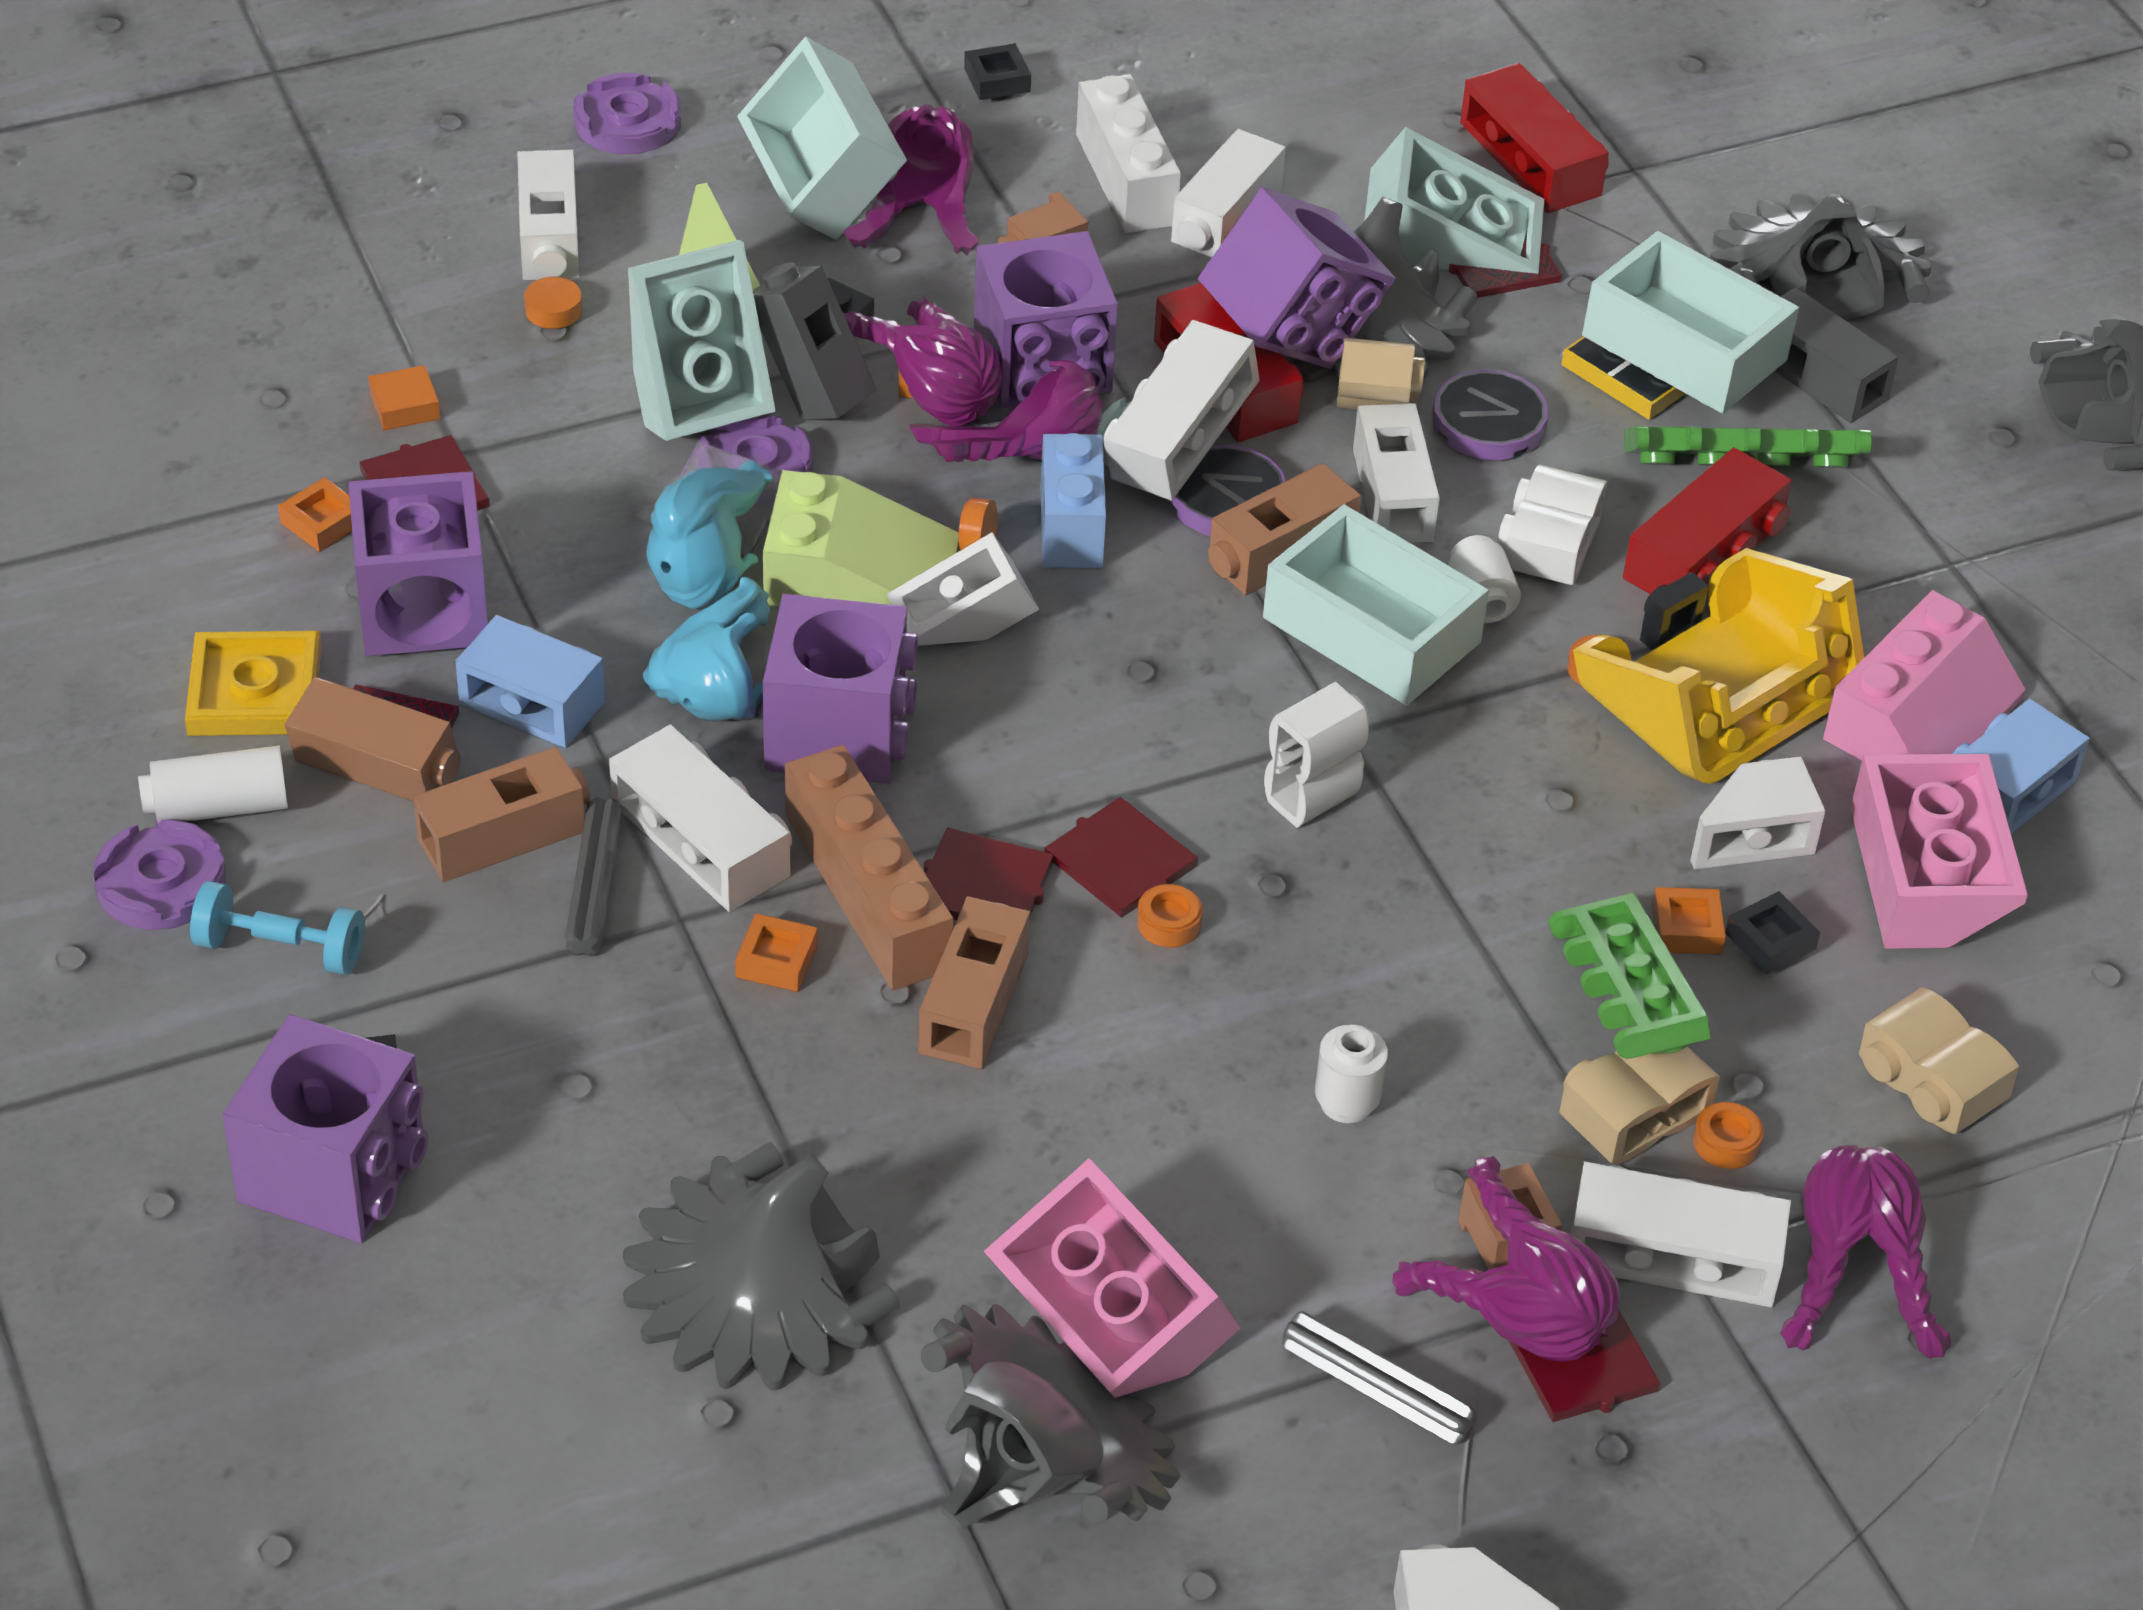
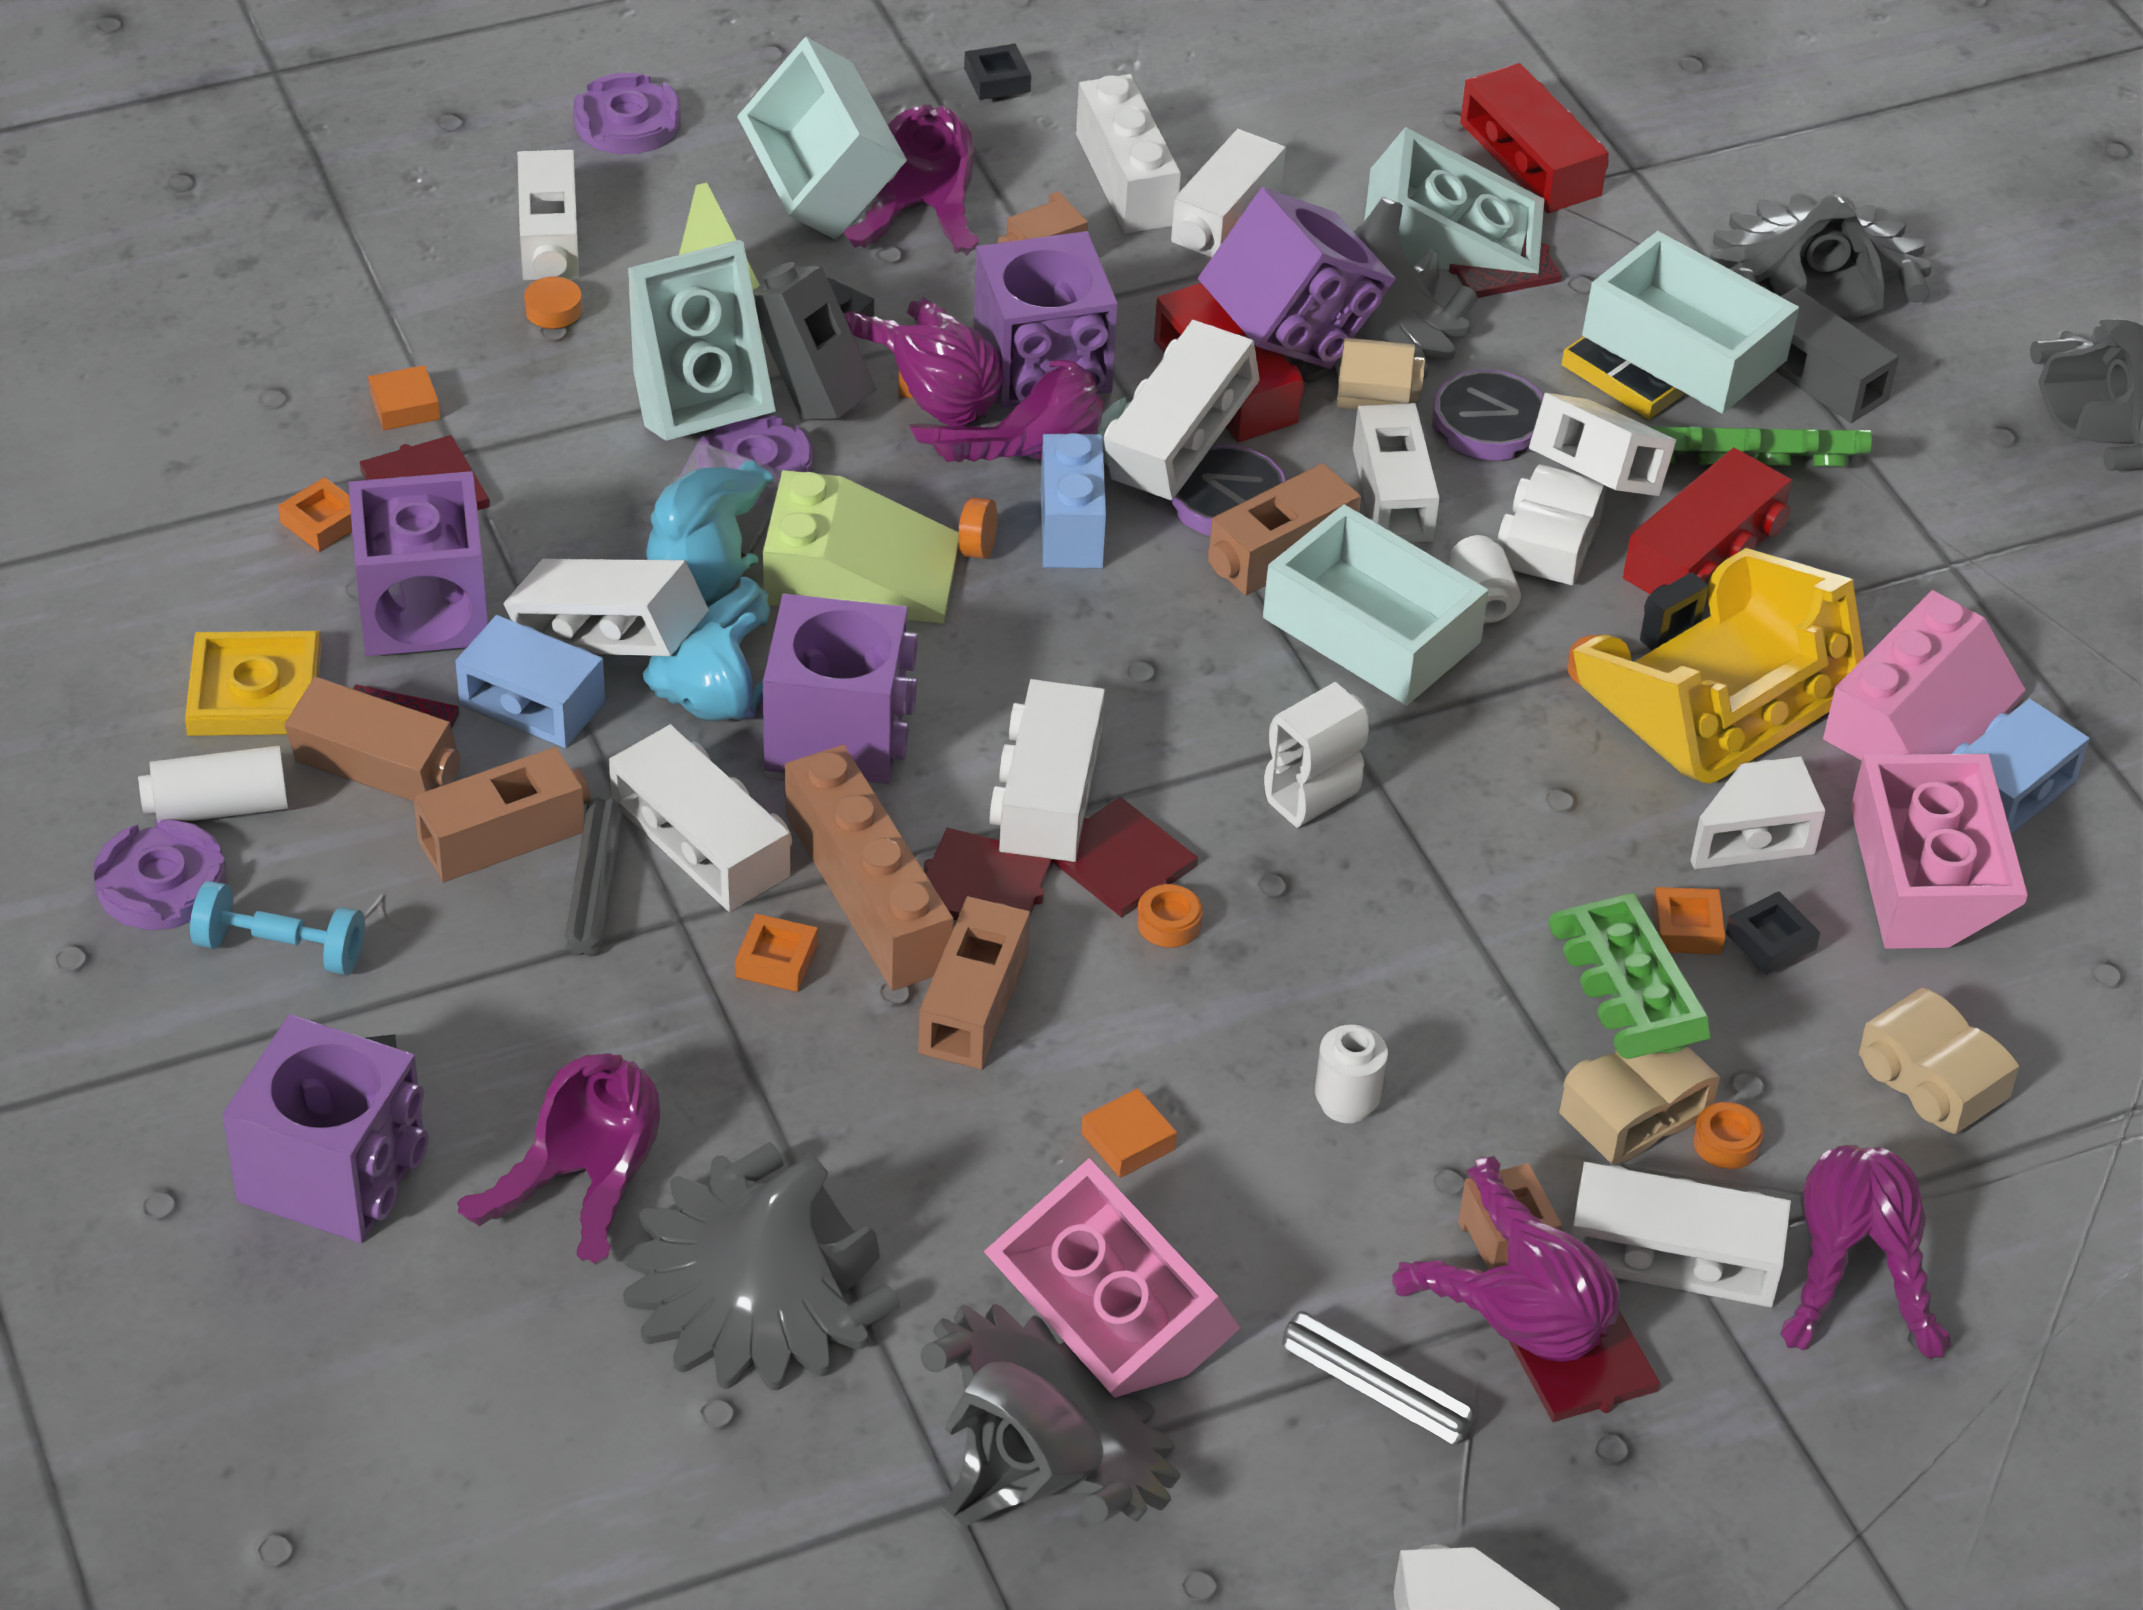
white slope [886,532,1039,646] -> none
none -> magenta hair [457,1053,660,1265]
none -> white brick [503,559,709,656]
none -> white brick [990,679,1105,862]
none -> orange tile [1081,1088,1177,1178]
none -> white brick [1529,393,1676,496]

